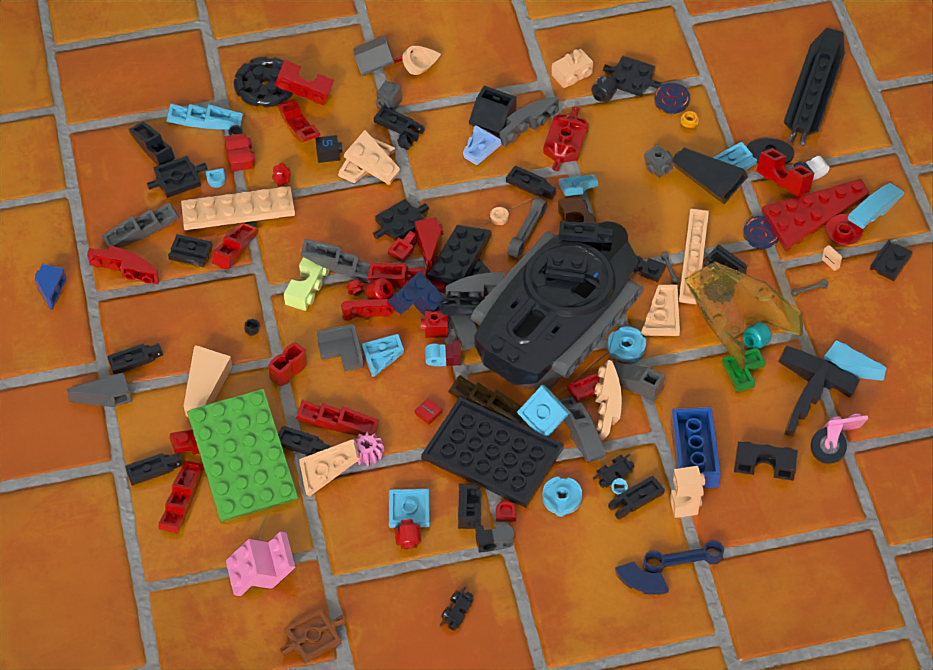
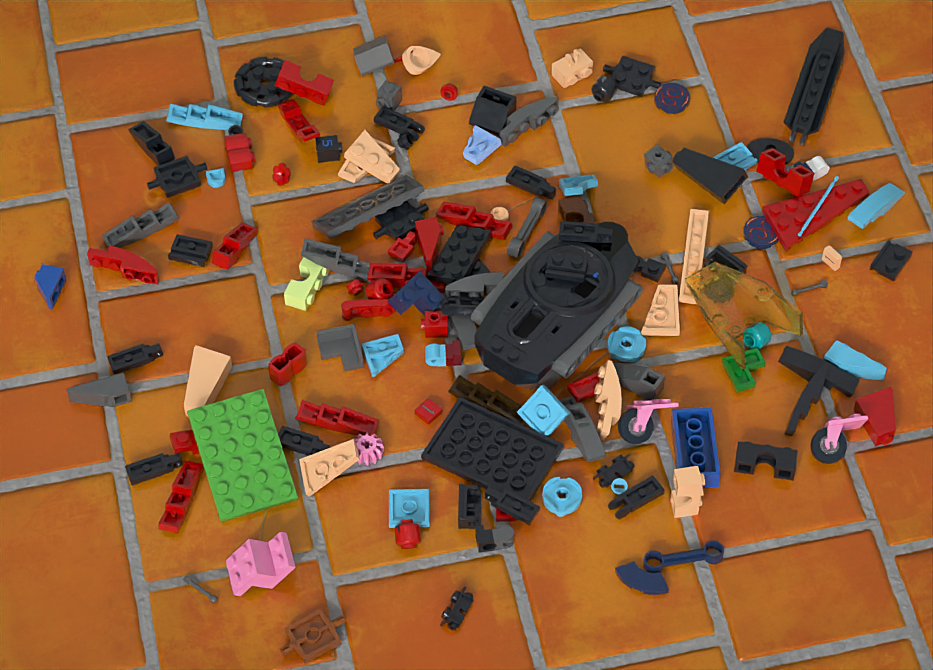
light nougat plate [181,186,295,230] -> none
black hinge [244,319,260,336] -> none
red plate [543,106,589,171] -> none
light orange plate [681,111,699,128] -> none
red dish [826,214,863,245] -> none
none -> dark grey hinge [183,576,218,603]
none -> dark grey plate [312,175,425,239]
none -> red slope [435,201,513,240]
none -> red plate [440,83,458,101]
none -> black hinge [484,487,540,526]
none -> plate [618,399,679,444]
none -> medium azure piece [798,176,839,236]
none -> red slope [854,387,896,447]

